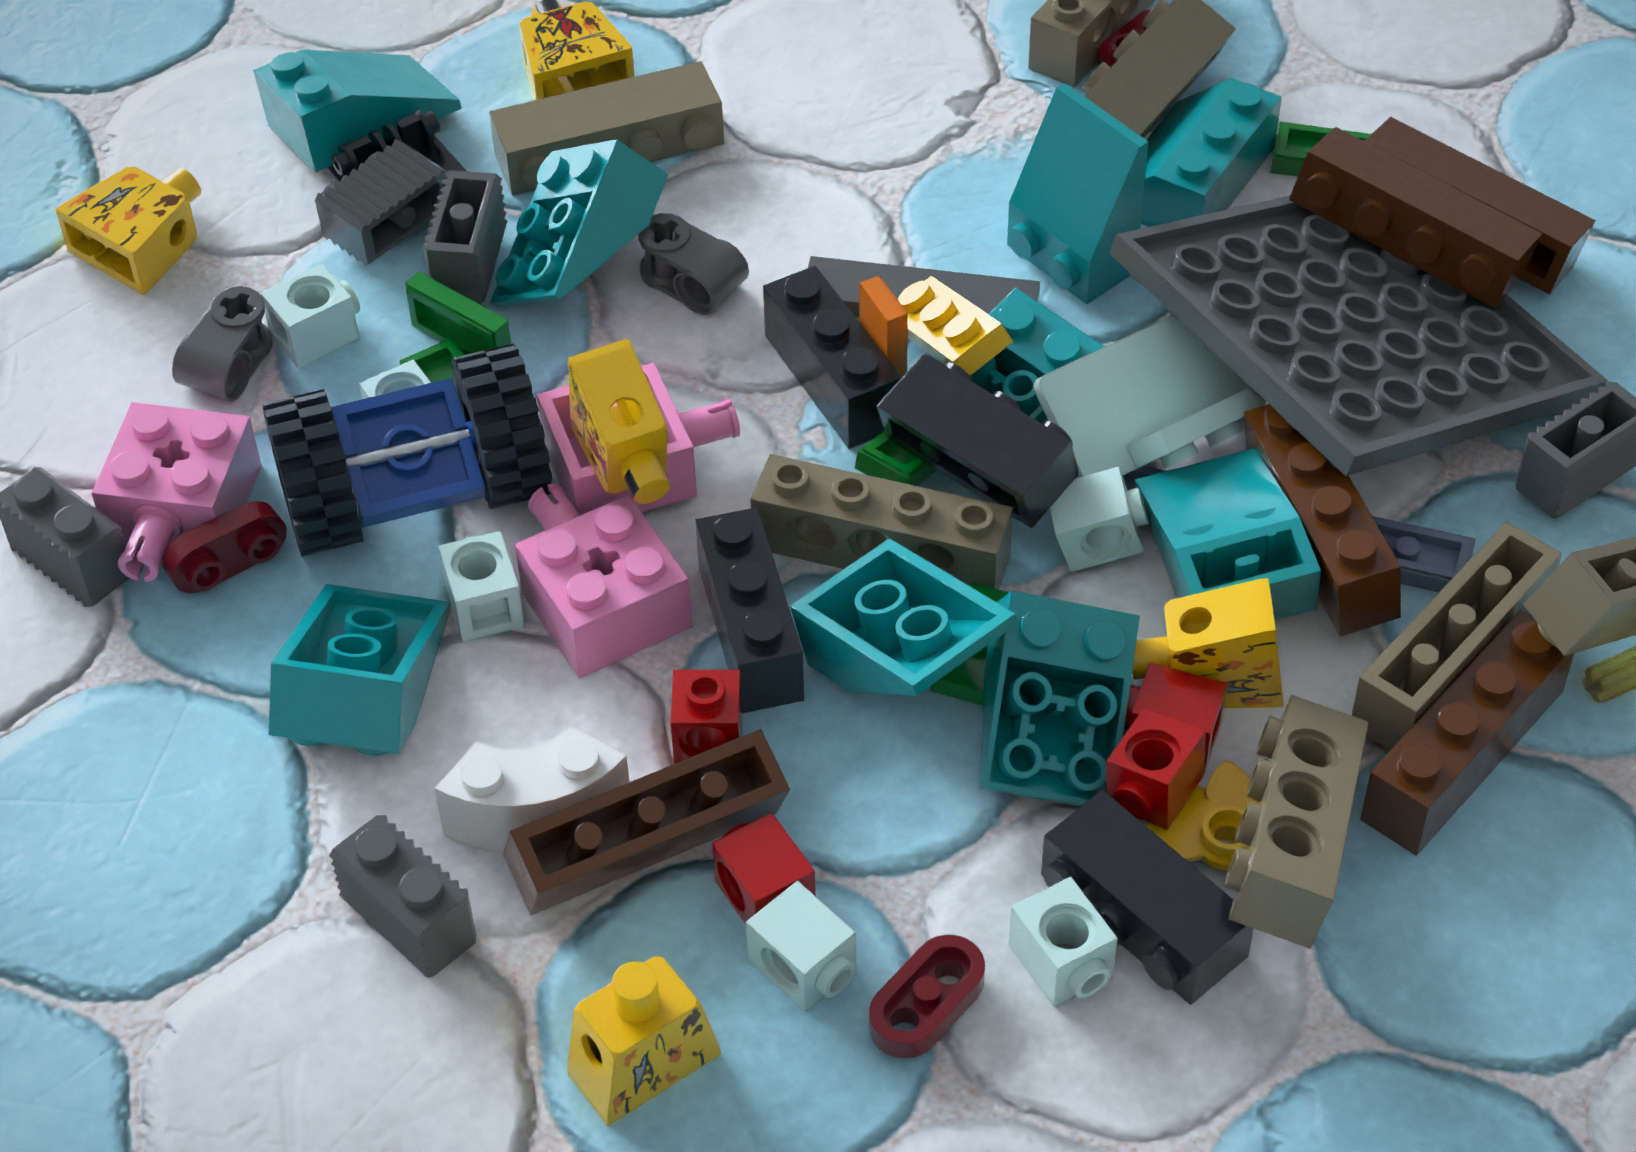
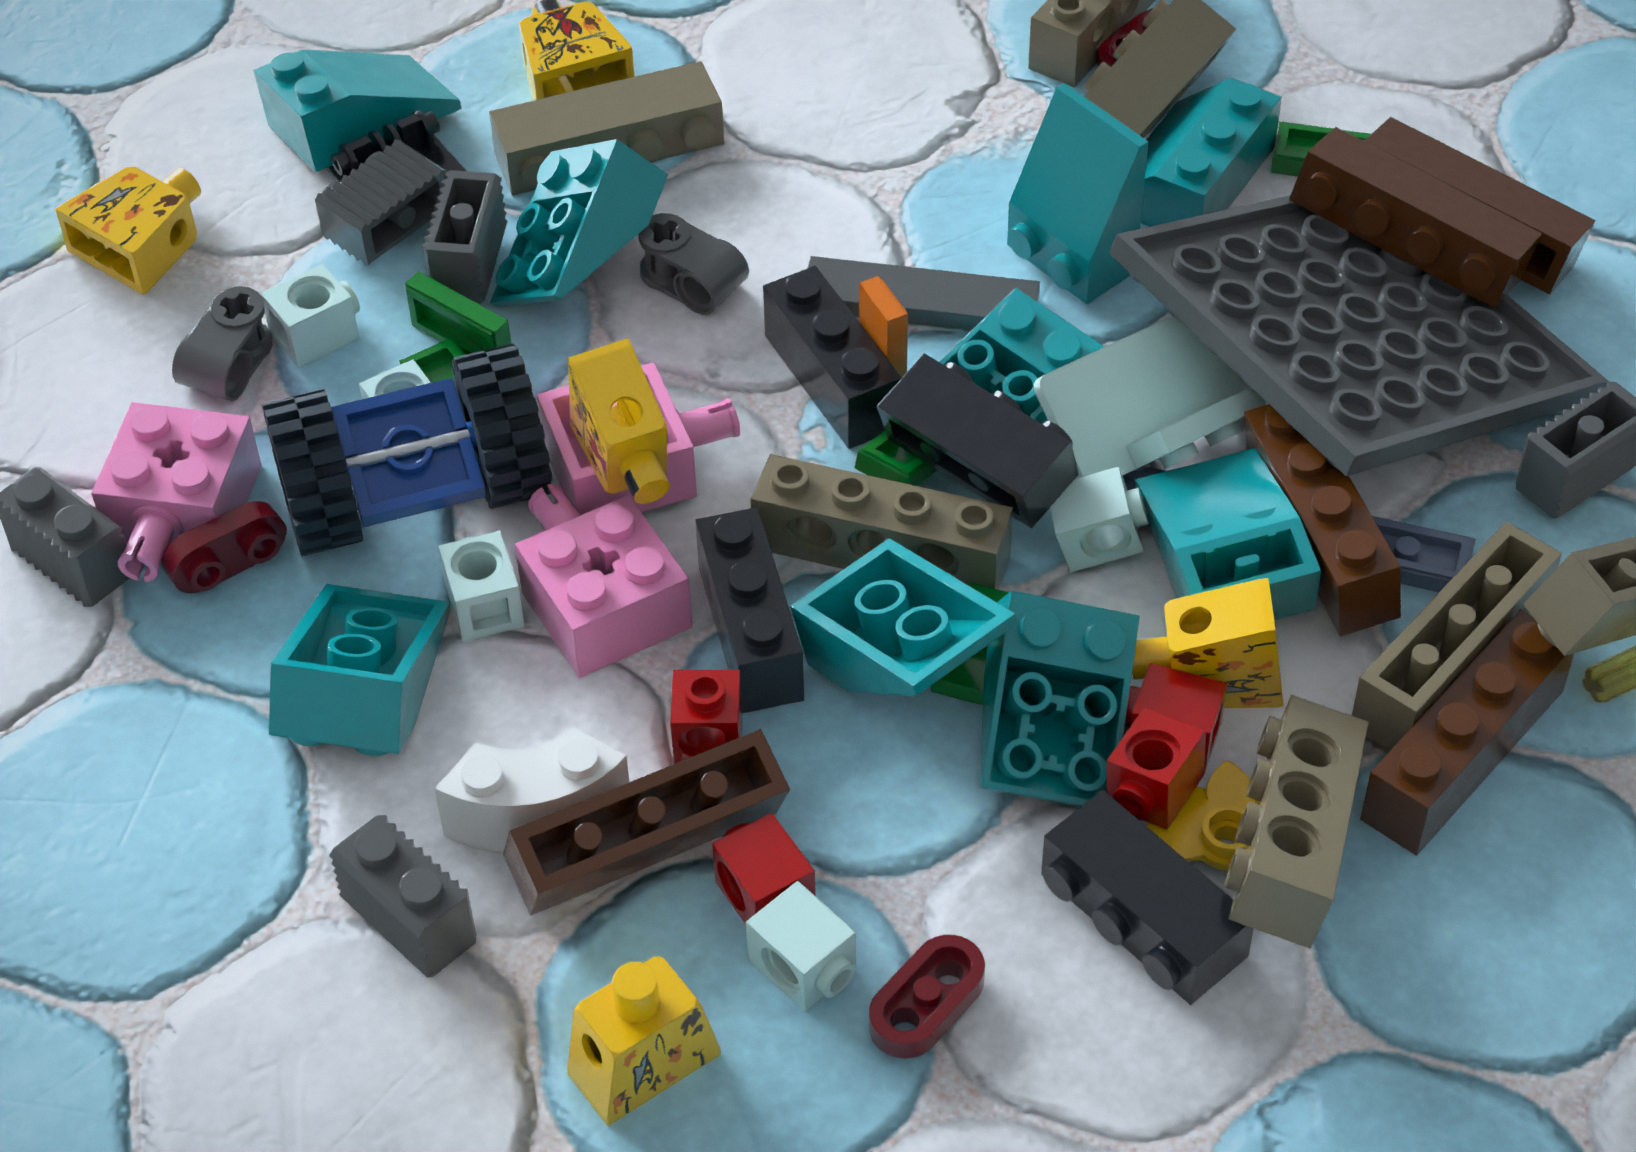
yellow plate [898,276,1013,376] -> none
light aqua brick [1009,877,1118,1007] -> none

